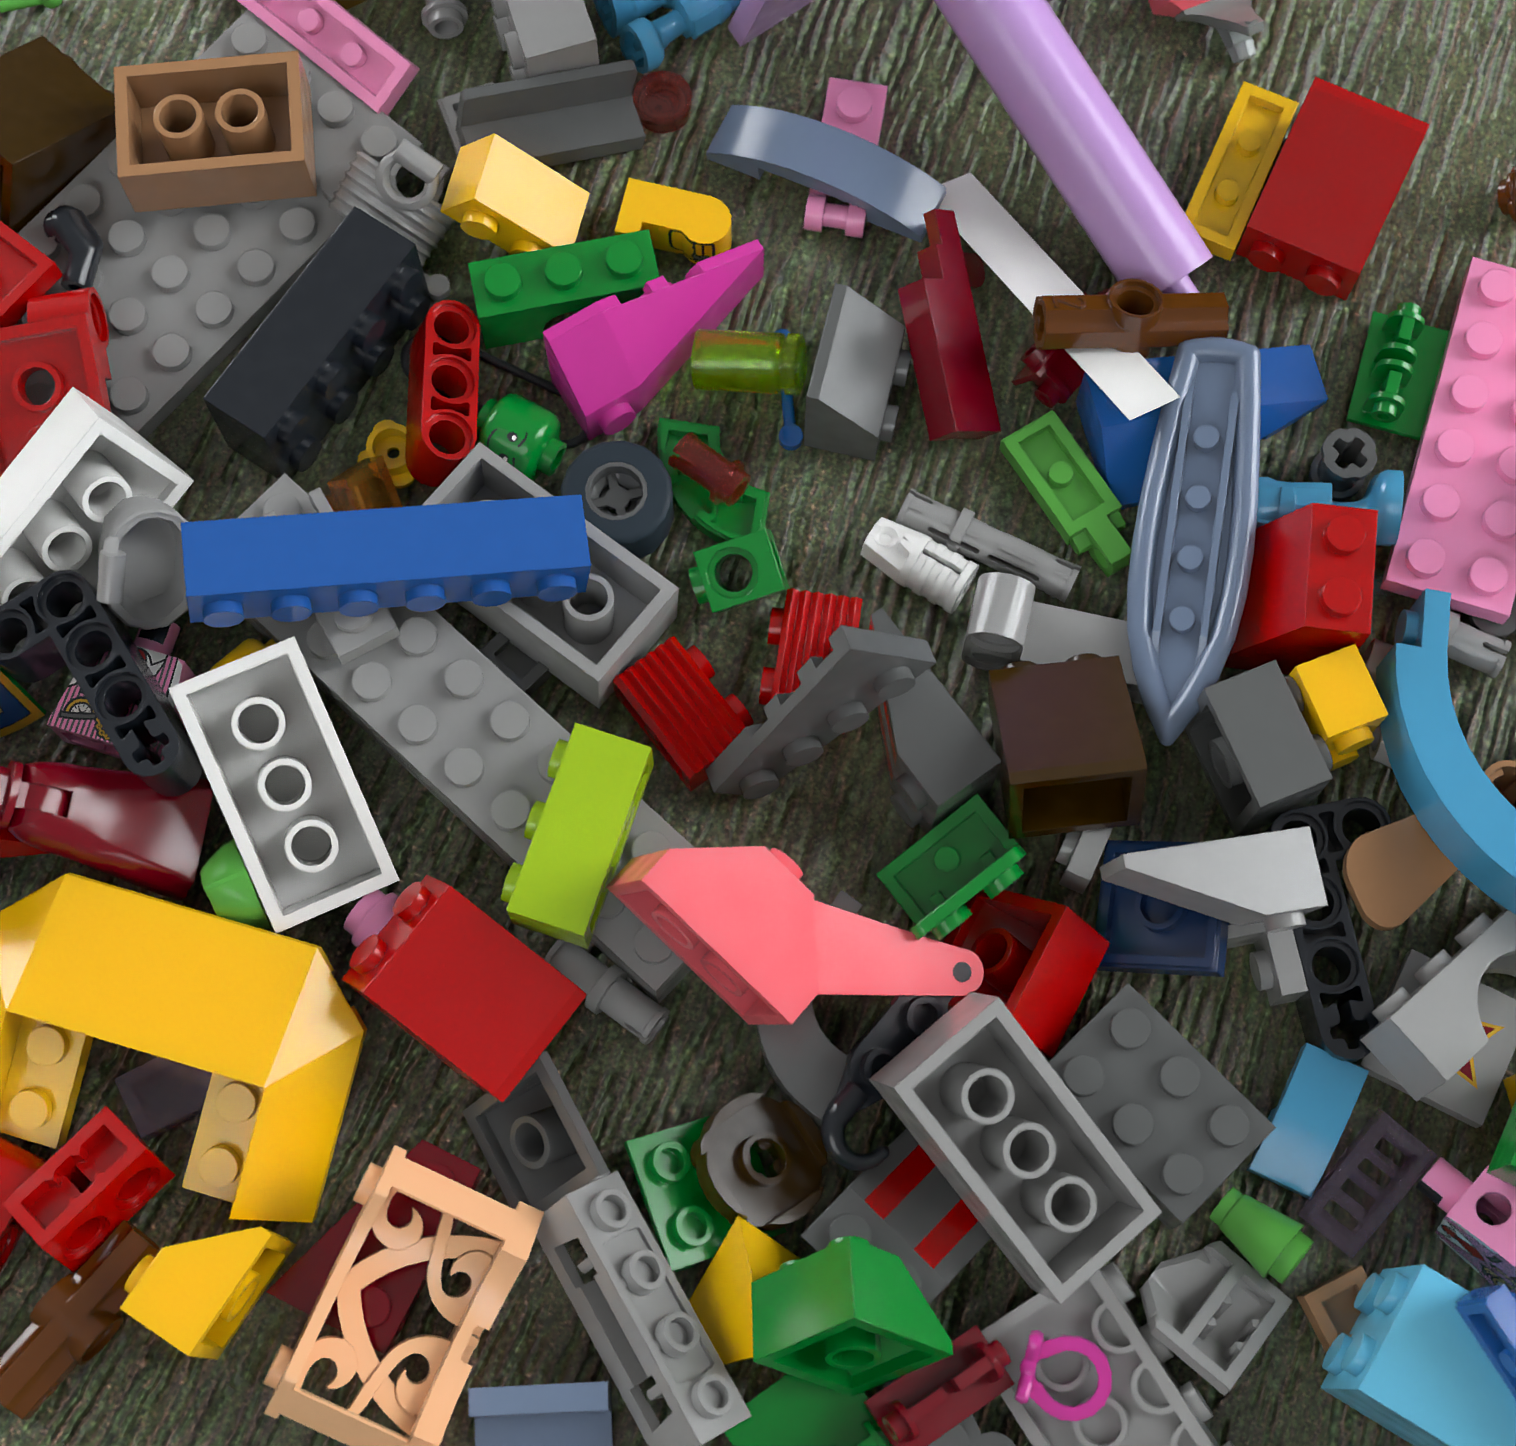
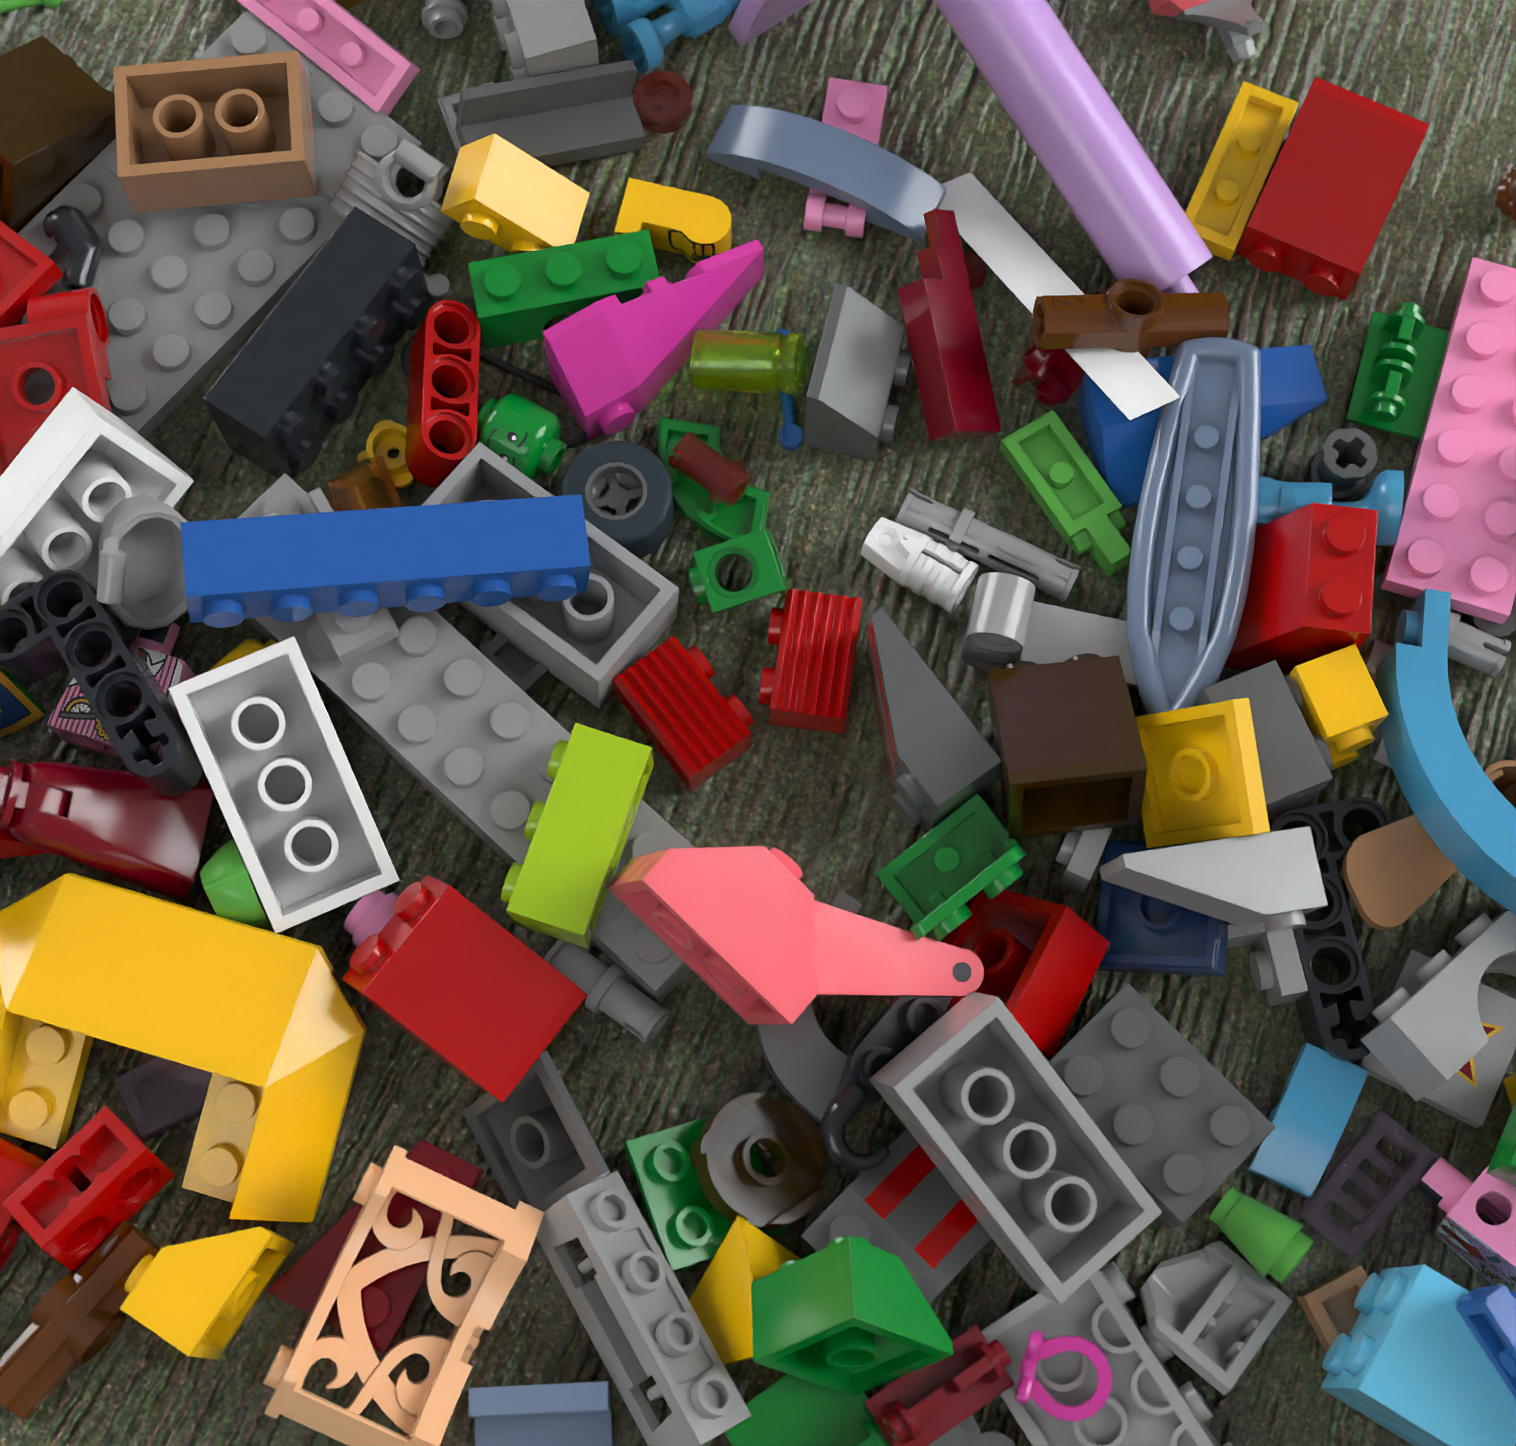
dark grey wing [705,625,936,799] -> none
none -> yellow plate [1135,698,1270,848]

